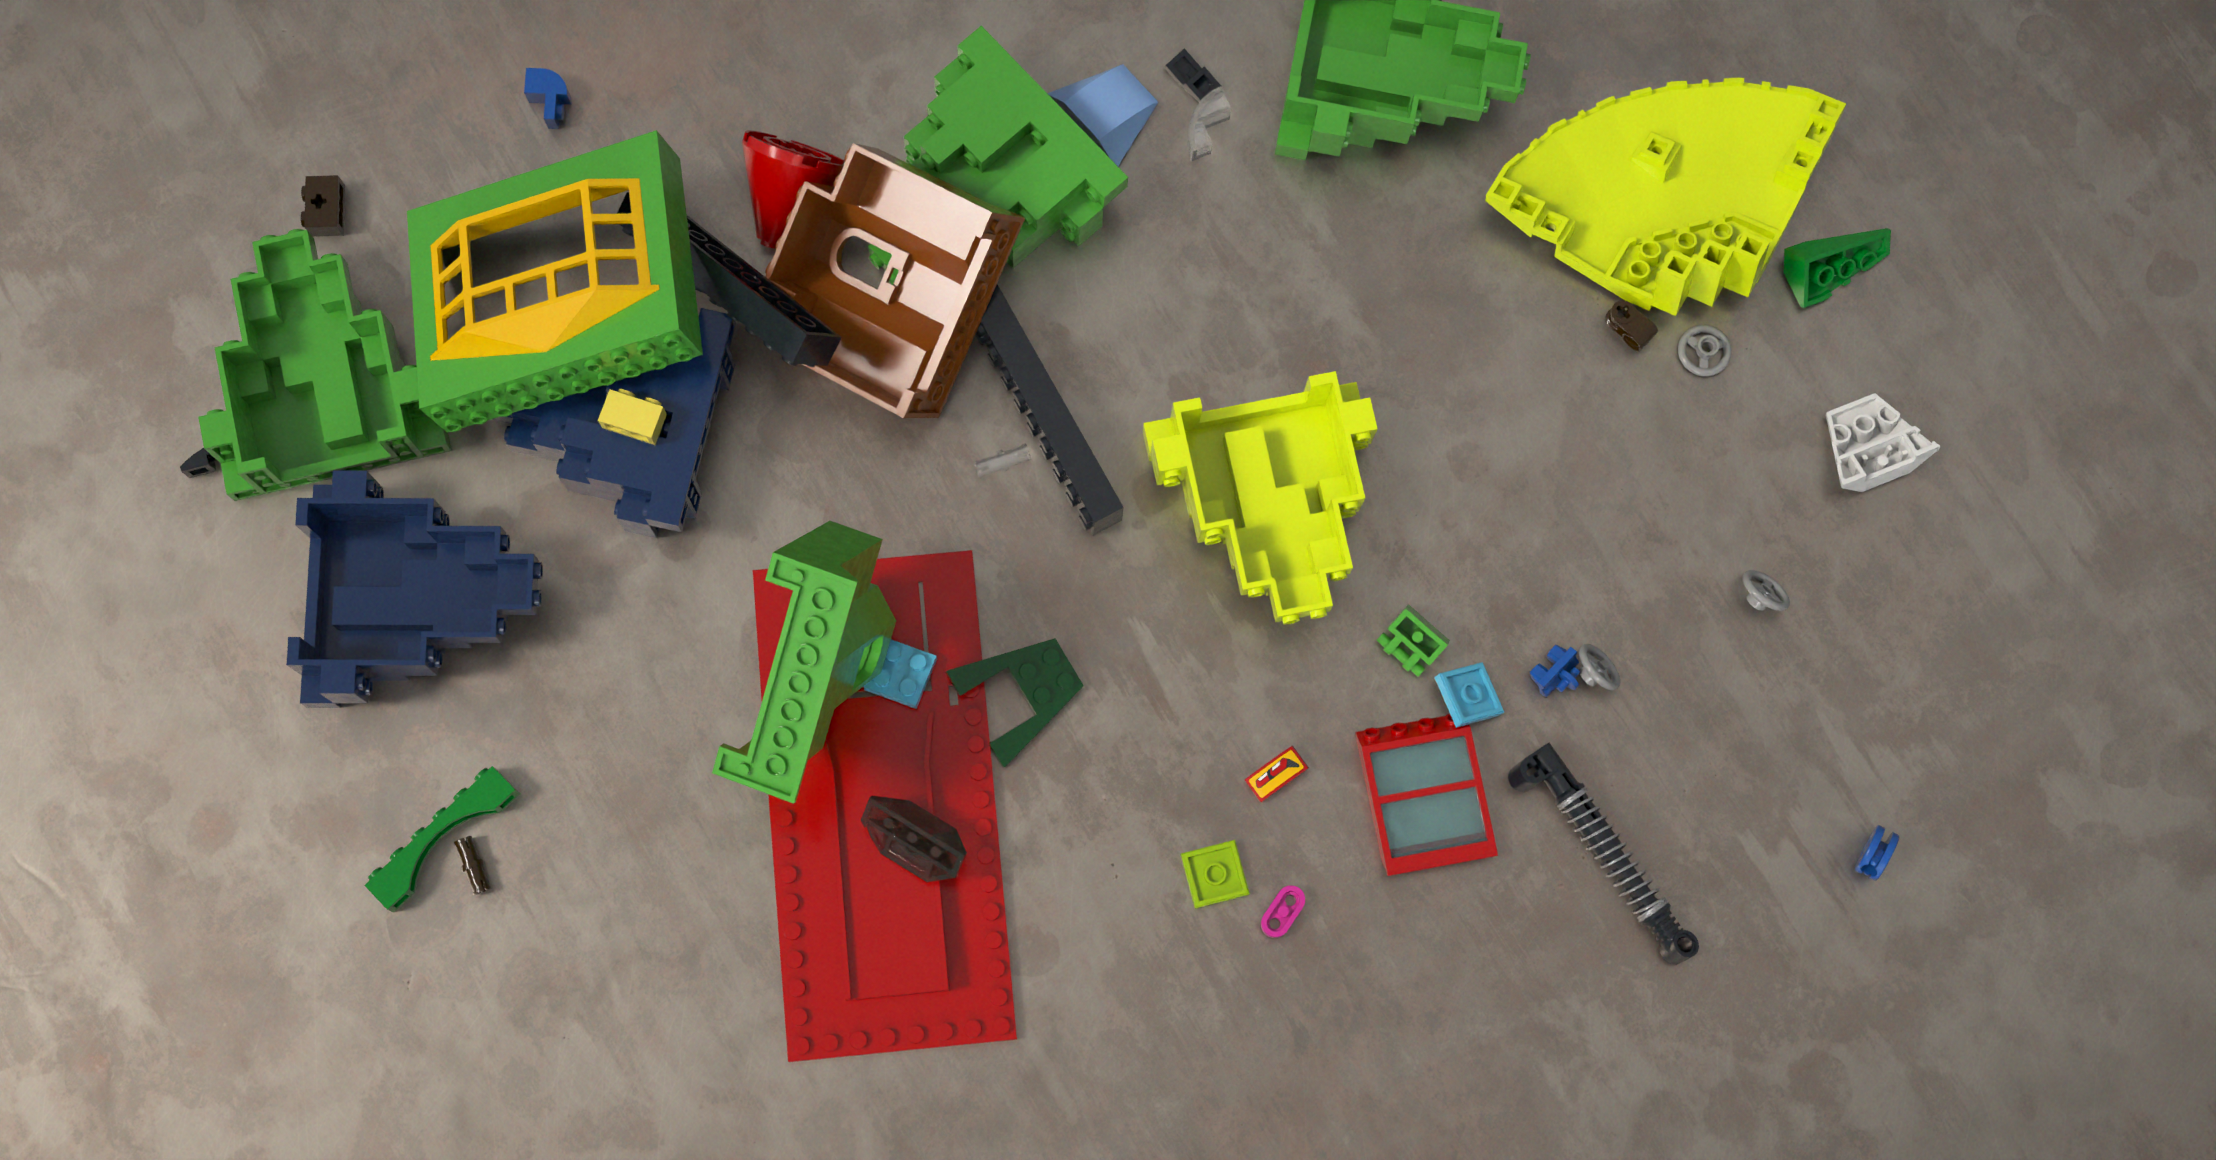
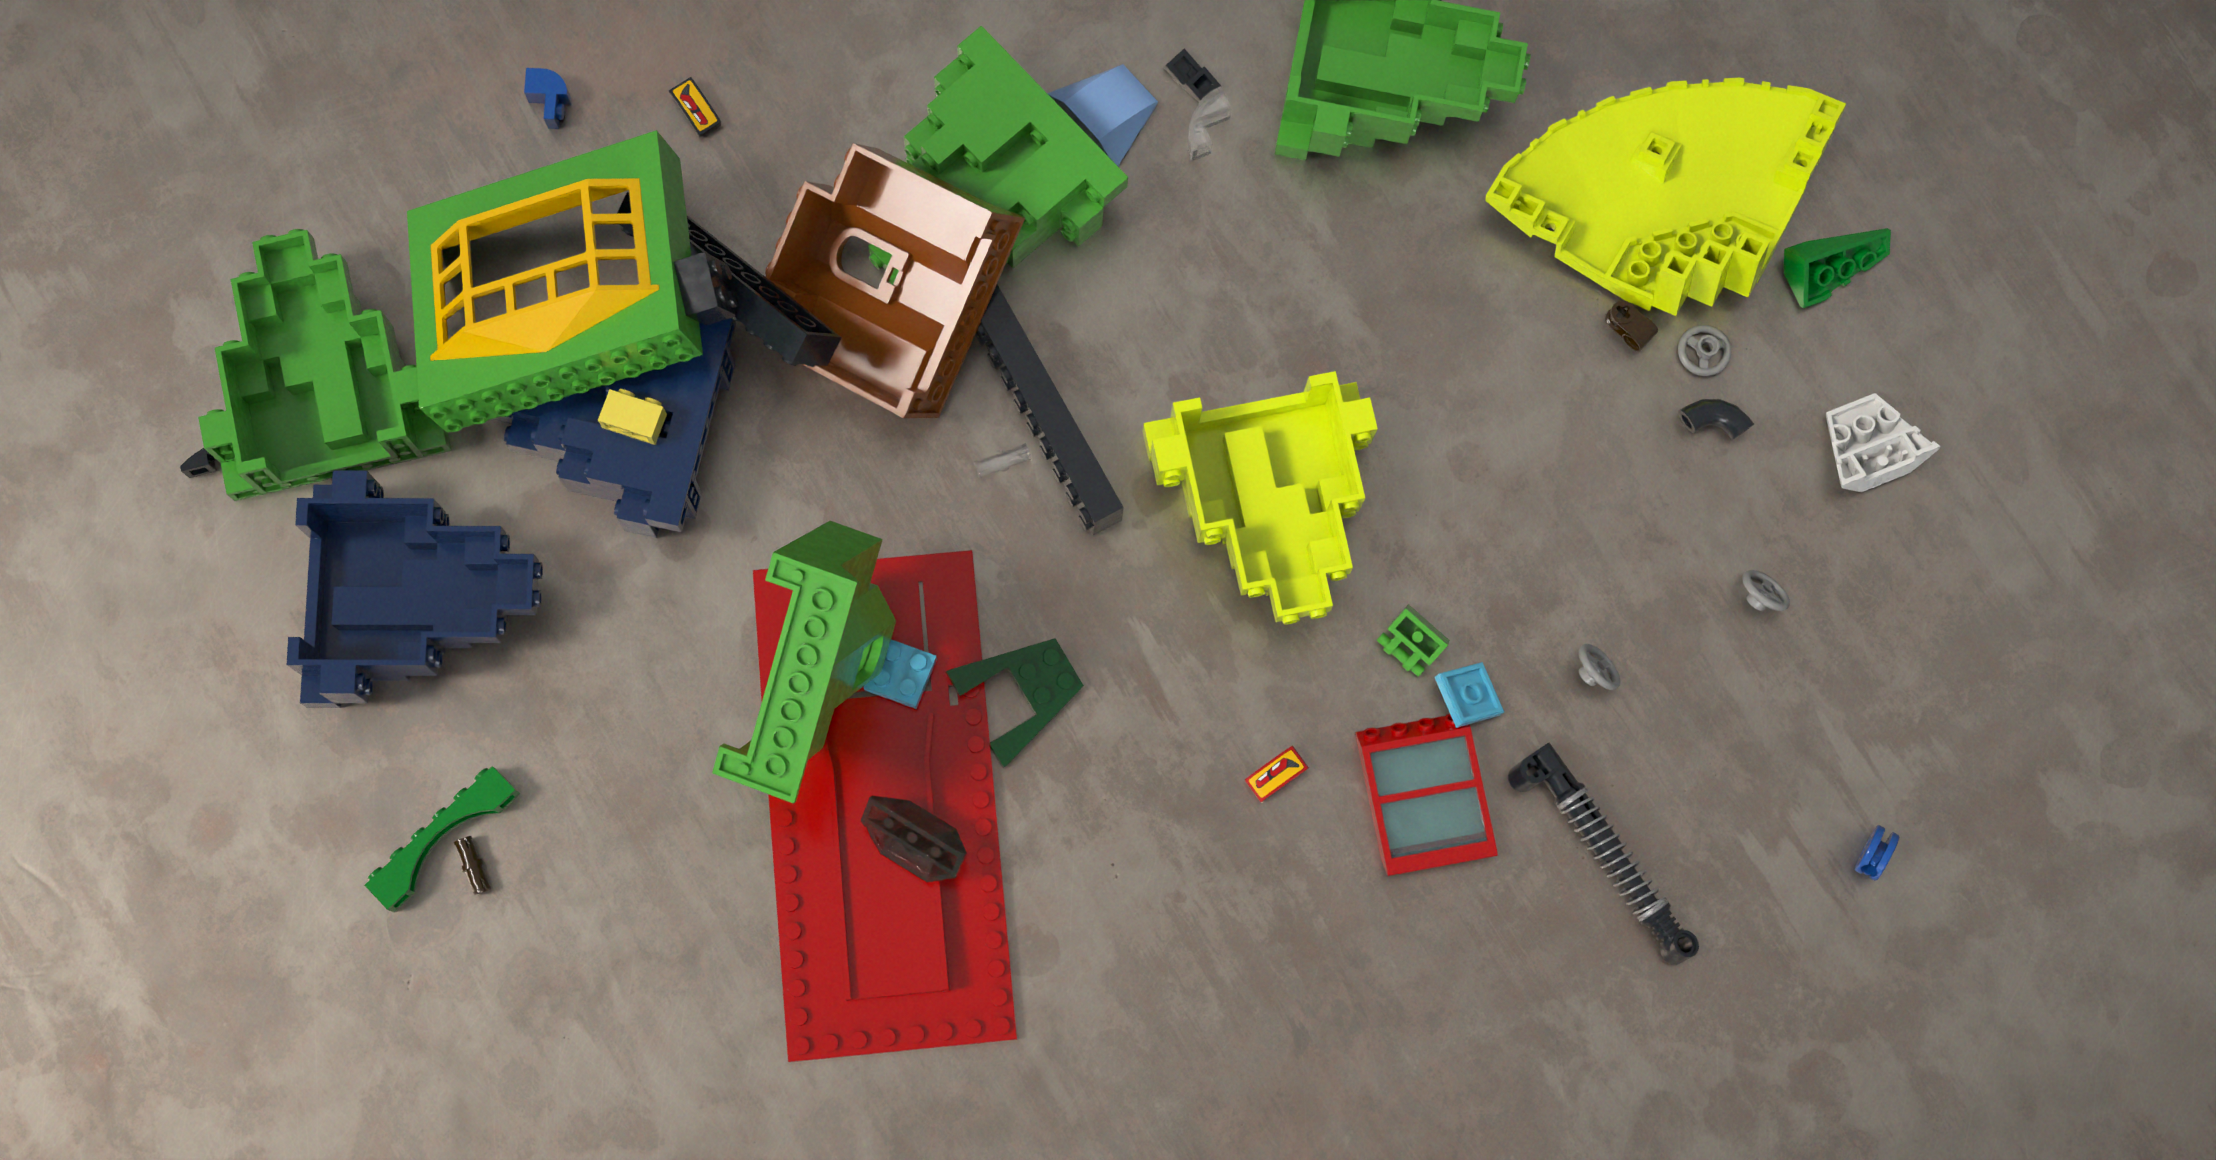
dark brown brick [301,175,345,237] -> none
red cone [742,130,844,249] -> none
lime tile [1180,840,1250,909] -> none
dark pink plate [1261,885,1305,938] -> none
blue hips [1530,645,1580,698] -> none
none -> slope [668,77,721,136]
none -> black brick [674,252,738,325]
none -> black cylinder [1678,399,1754,440]

